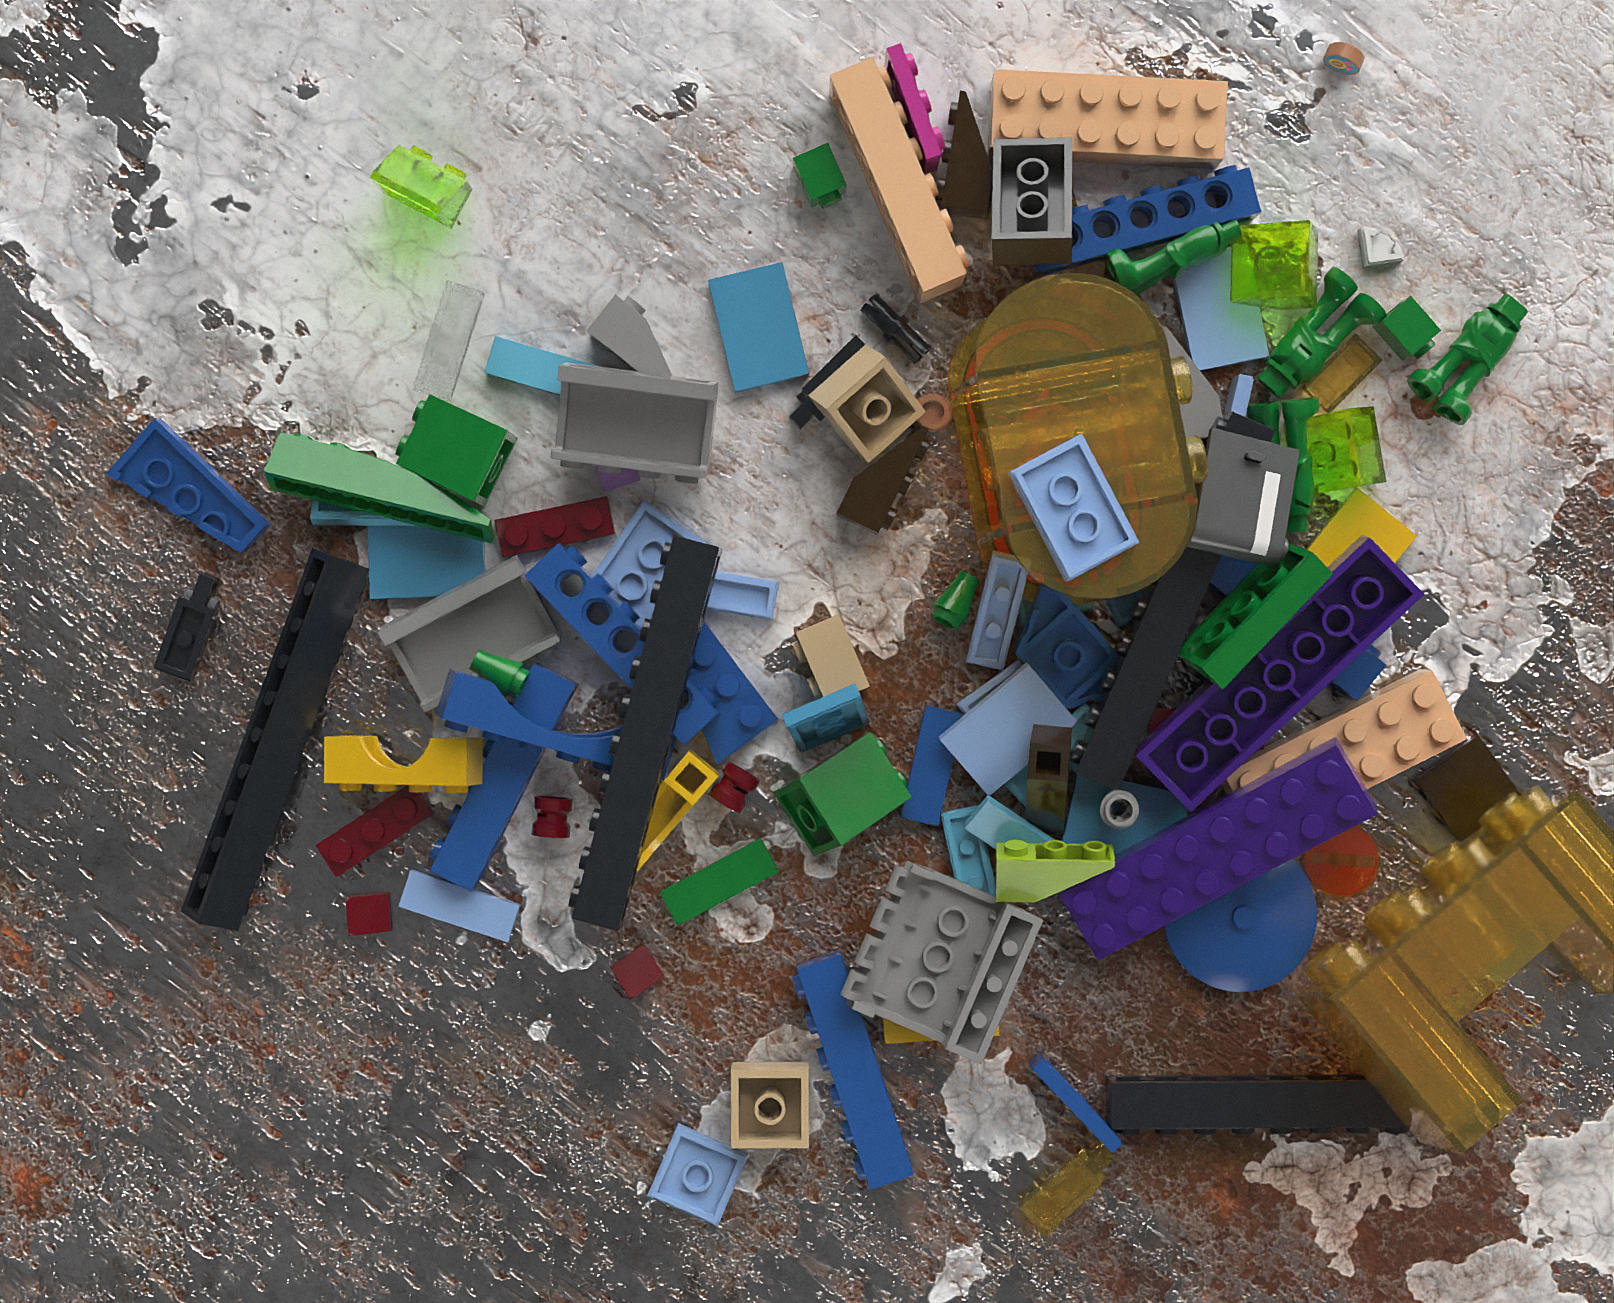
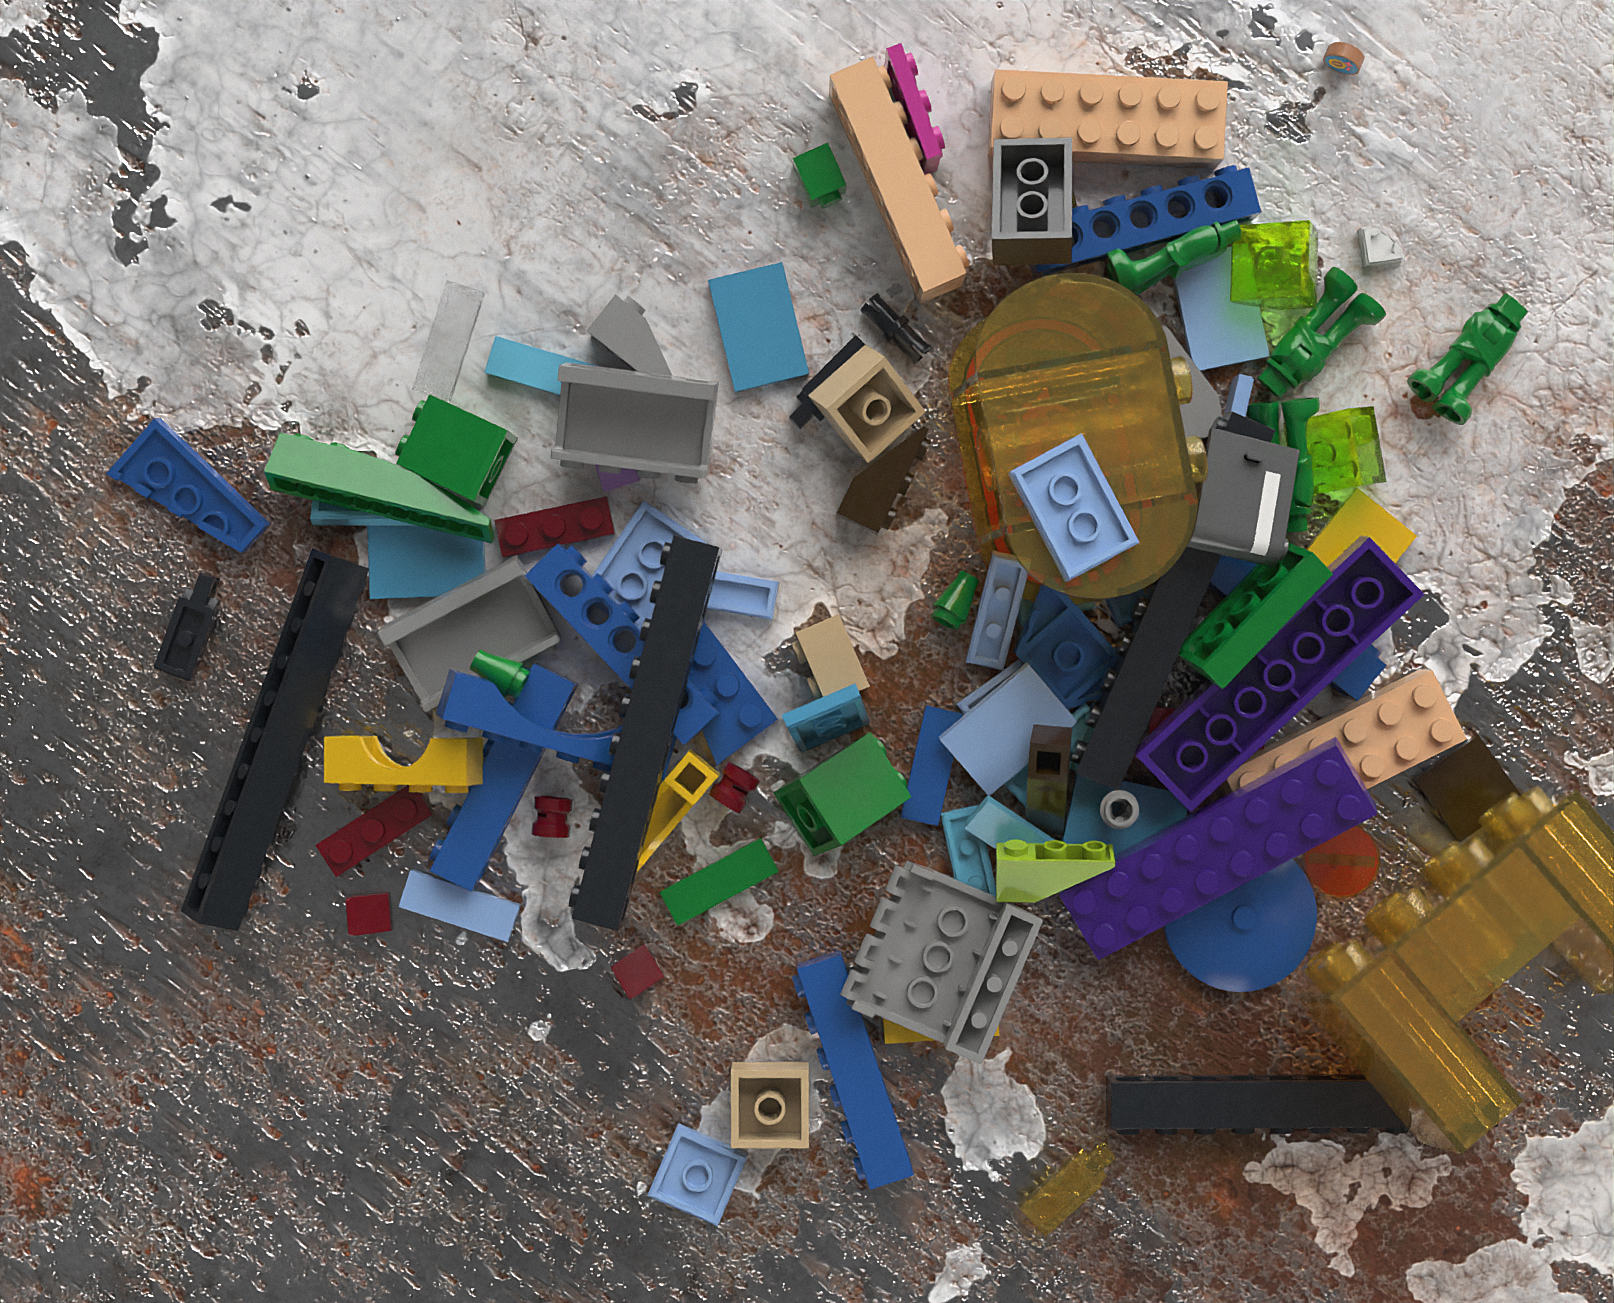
clear neon green slope [369,145,473,229] -> none
nougat tile [915,393,952,433] -> none
dark brown slope [936,90,993,220] -> none
blue tile [1029,1053,1122,1153] -> none
clear yellow tile [1301,333,1383,414] -> none
green brick [1372,296,1441,361] -> none

